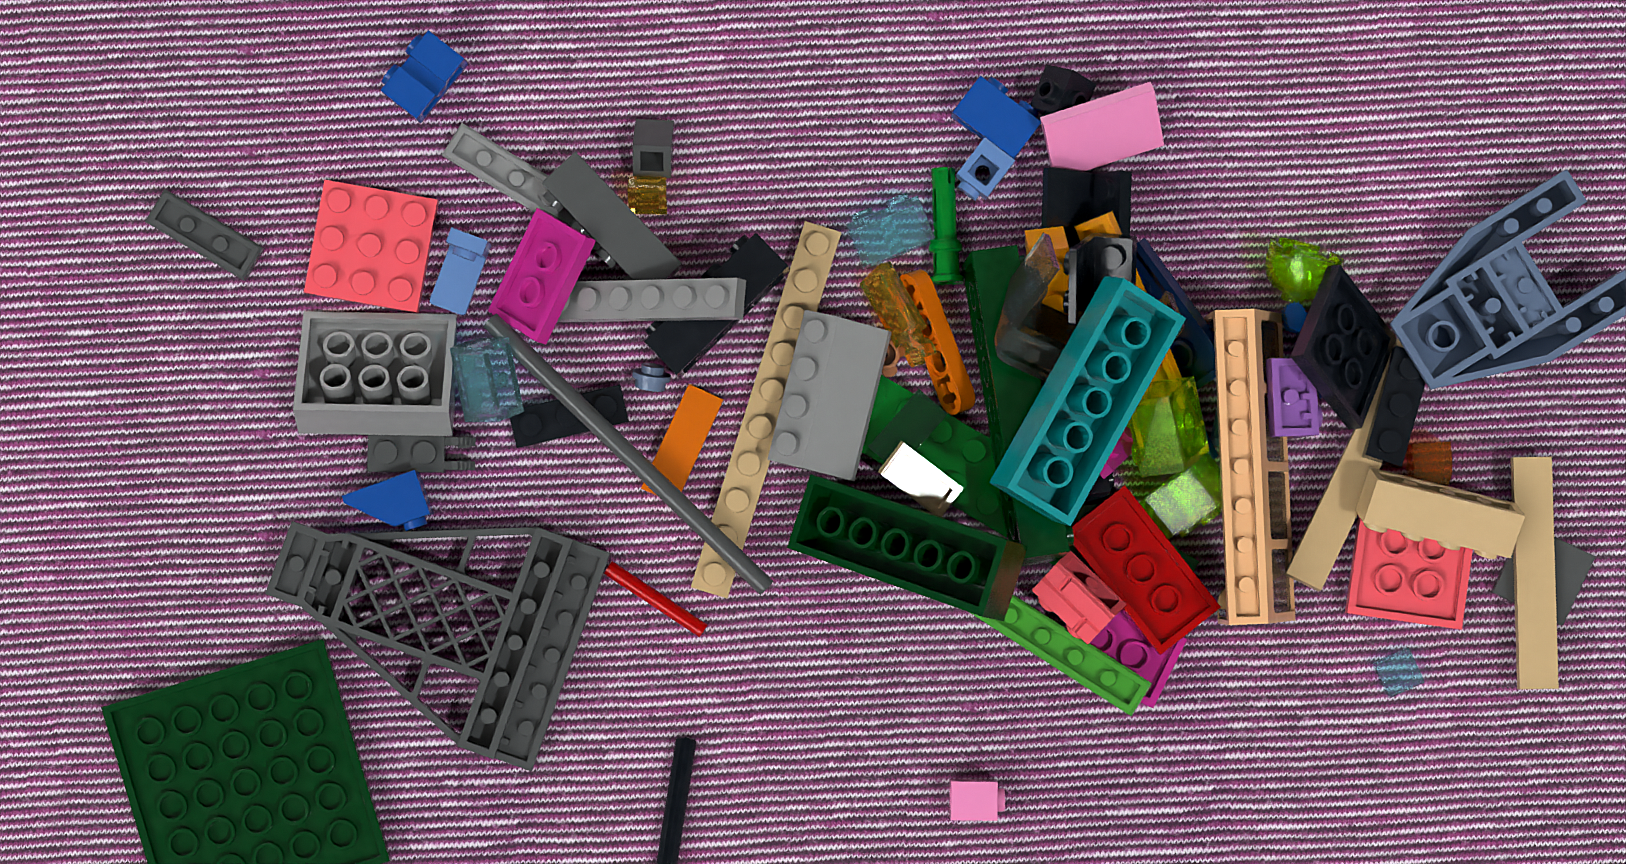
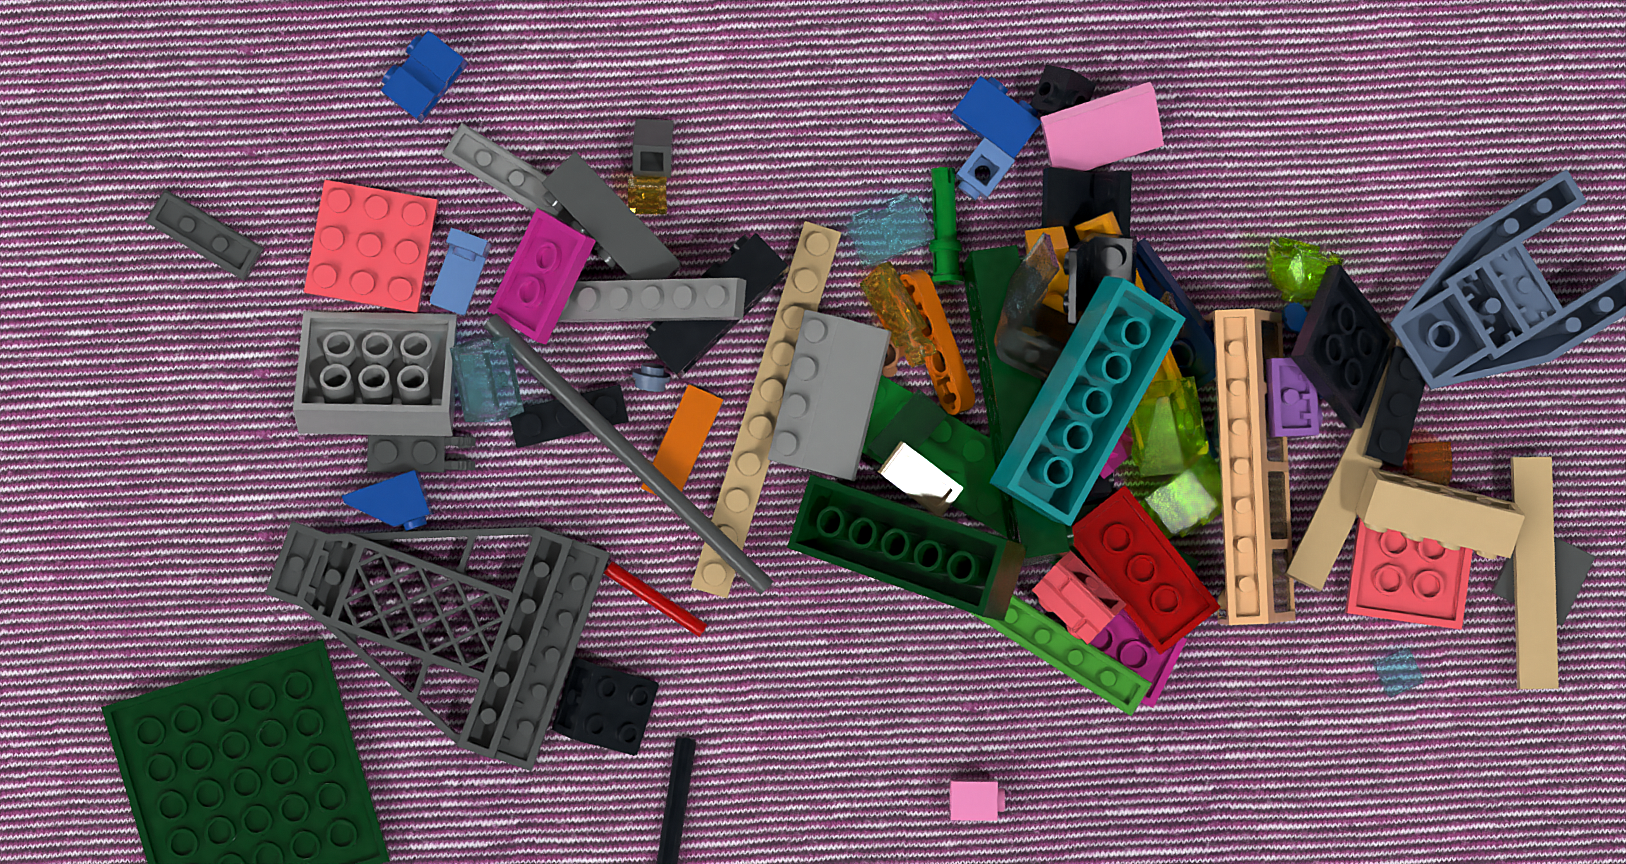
none -> black bracket [551,656,659,756]

